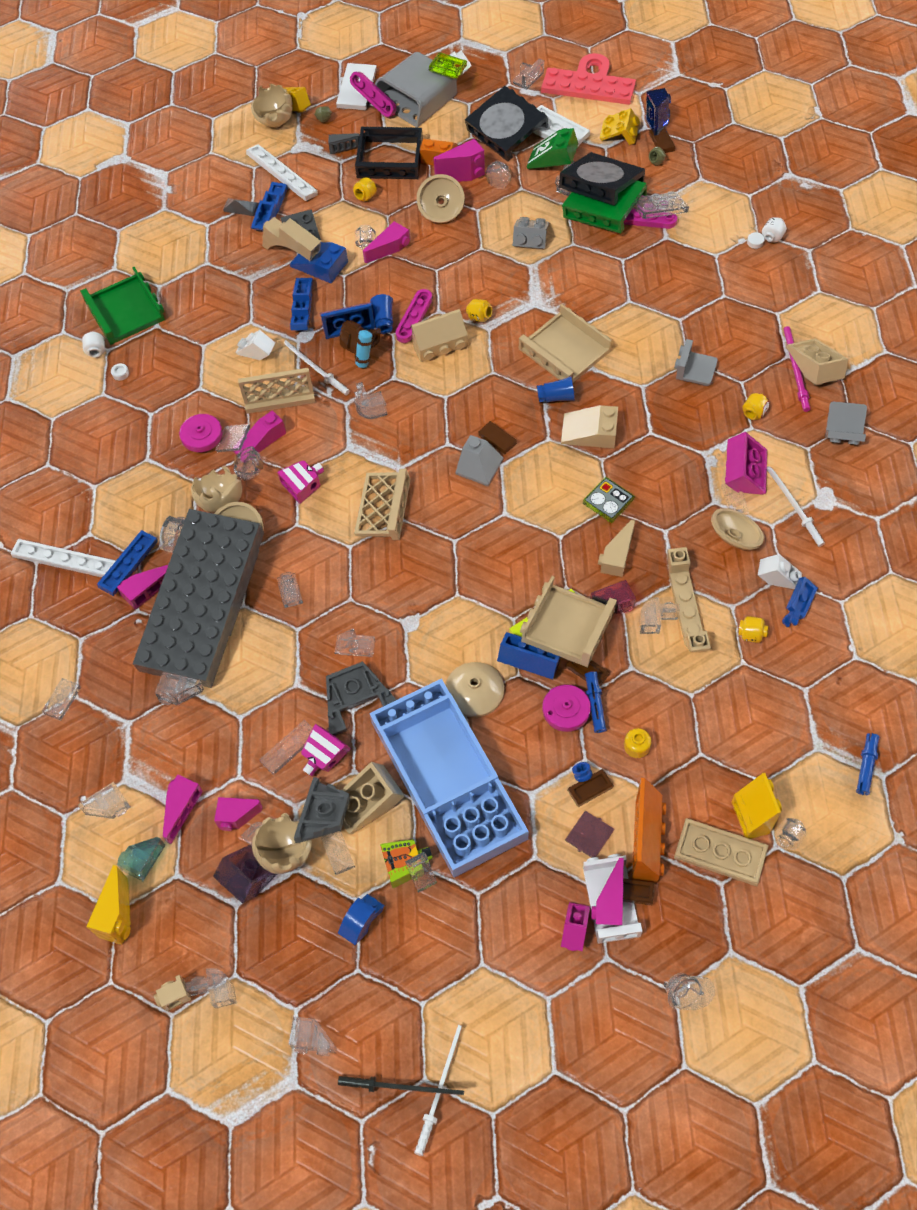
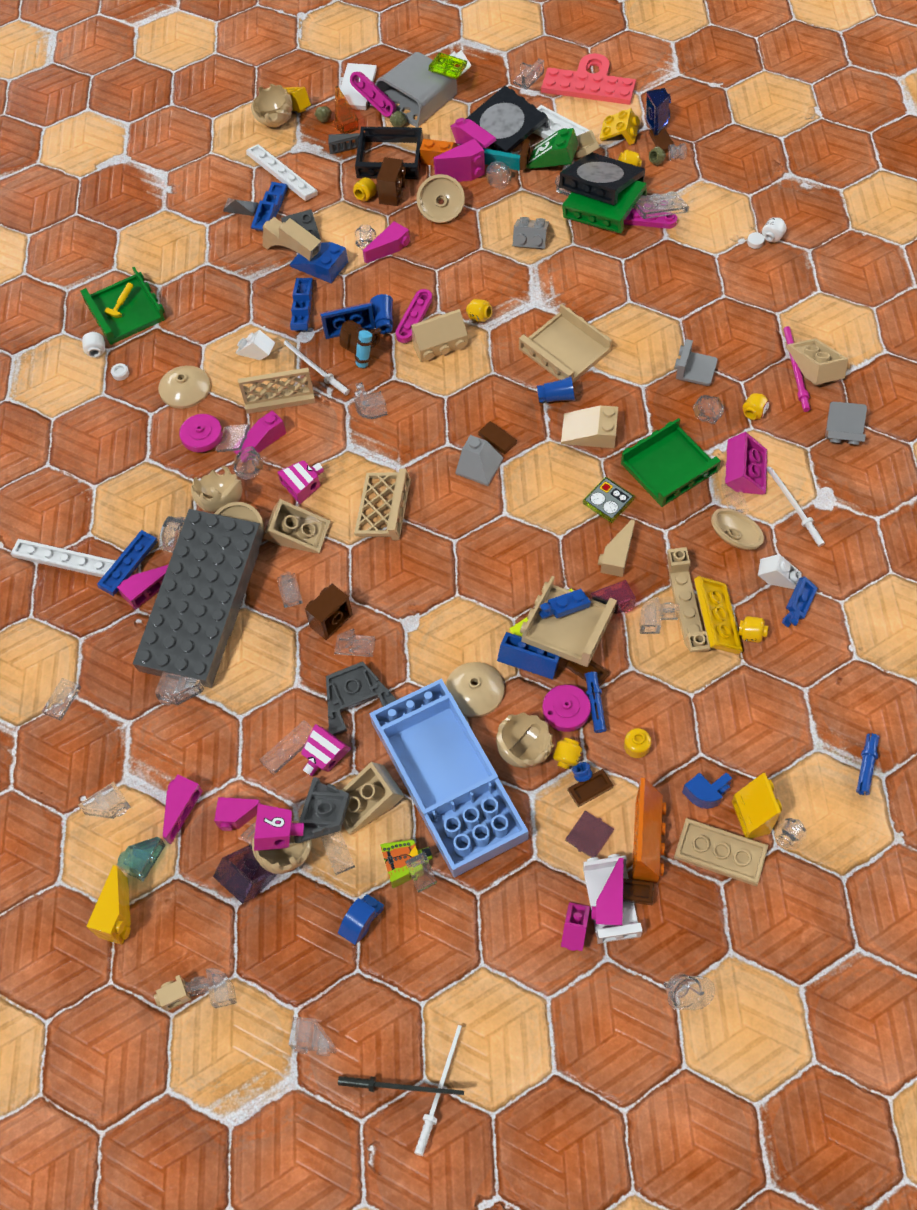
none -> yellow piece [104,282,134,318]
none -> tan dish [158,366,210,409]
none -> dark pink torso [254,804,304,851]
none -> tan slope [263,499,330,554]
none -> reddish brown brick [305,583,353,640]
none -> clear orange slope [334,86,359,134]
none -> reddish brown brick [376,157,407,206]
none -> olive piece [390,111,407,127]
none -> dark pink slope [450,118,496,148]
none -> teal tile [483,148,520,171]
none -> tan piece [496,712,554,768]
none -> reddish brown tile [520,139,530,170]
none -> blue plate [538,589,591,619]
none -> yellow head [553,738,582,770]
none -> tan panel [573,130,600,160]
none -> yellow head [618,150,642,167]
none -> green panel [621,418,721,507]
none -> clear wheel [668,143,687,161]
none -> blue brick [682,772,732,809]
none -> clear hair [693,395,724,424]
none -> yellow tile [694,576,743,654]

